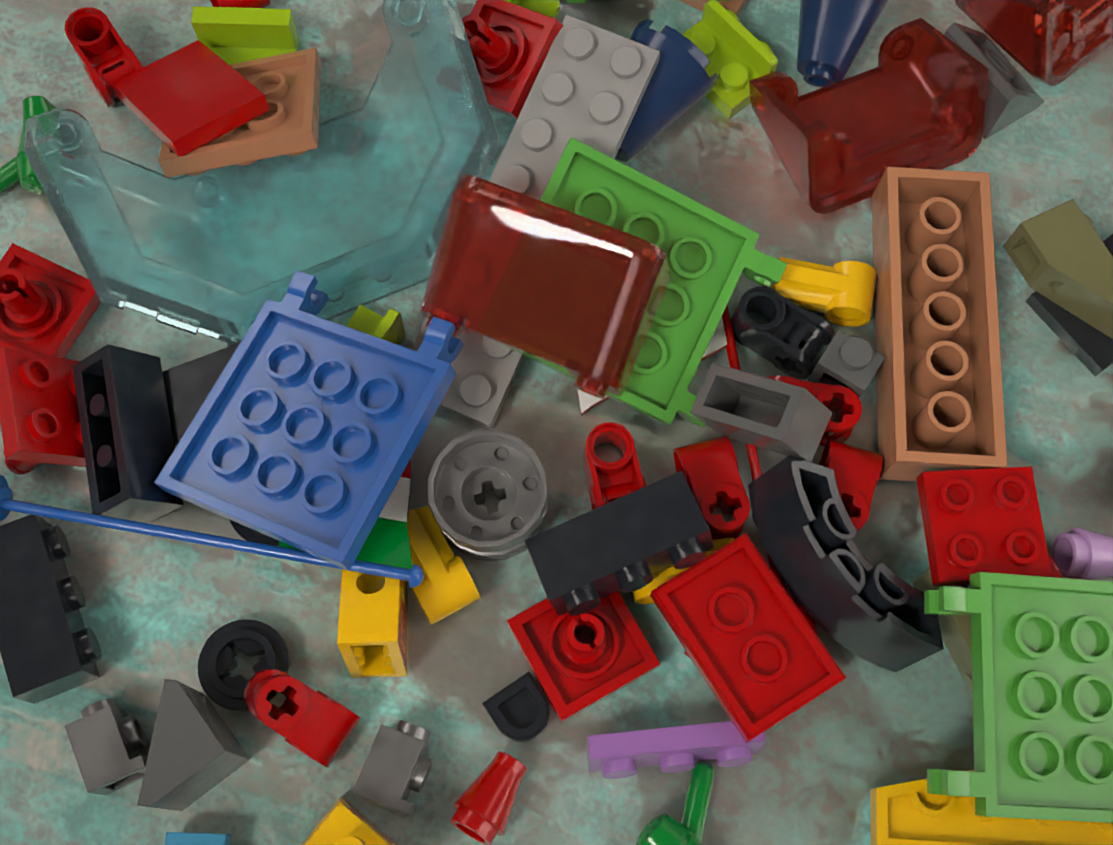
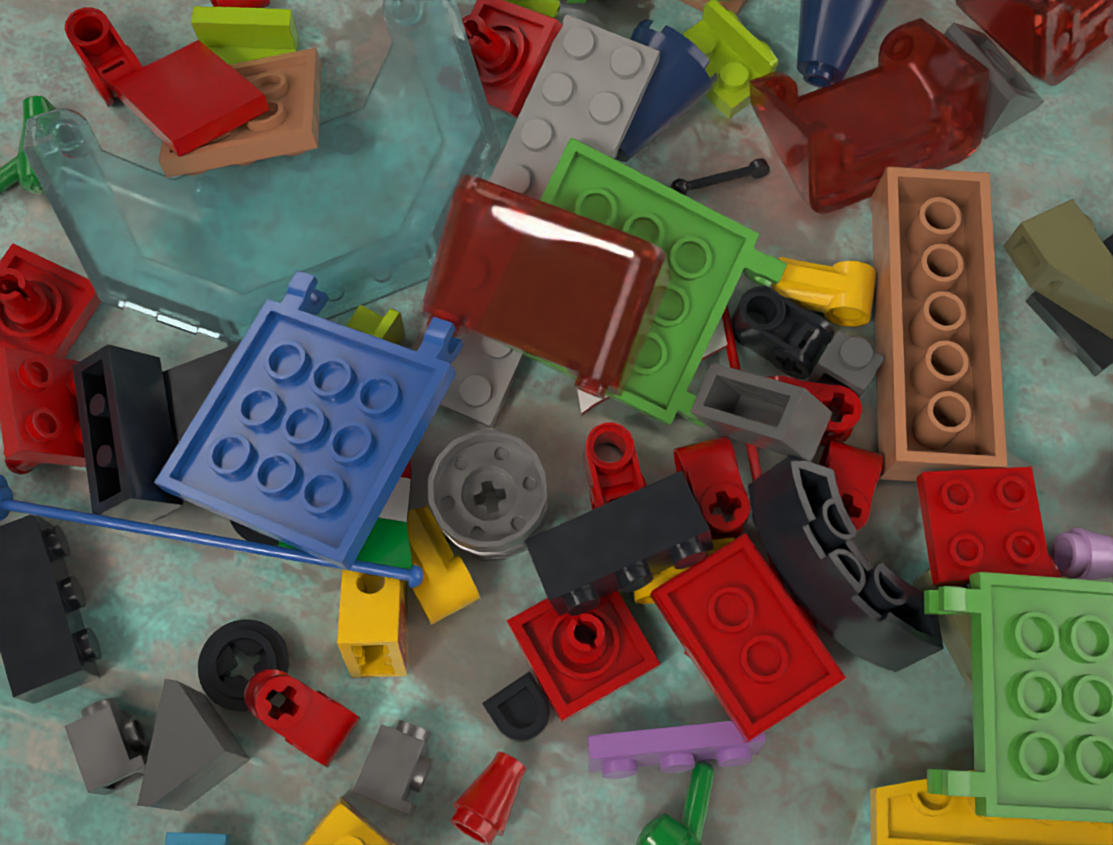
none -> black hinge [670,158,770,196]

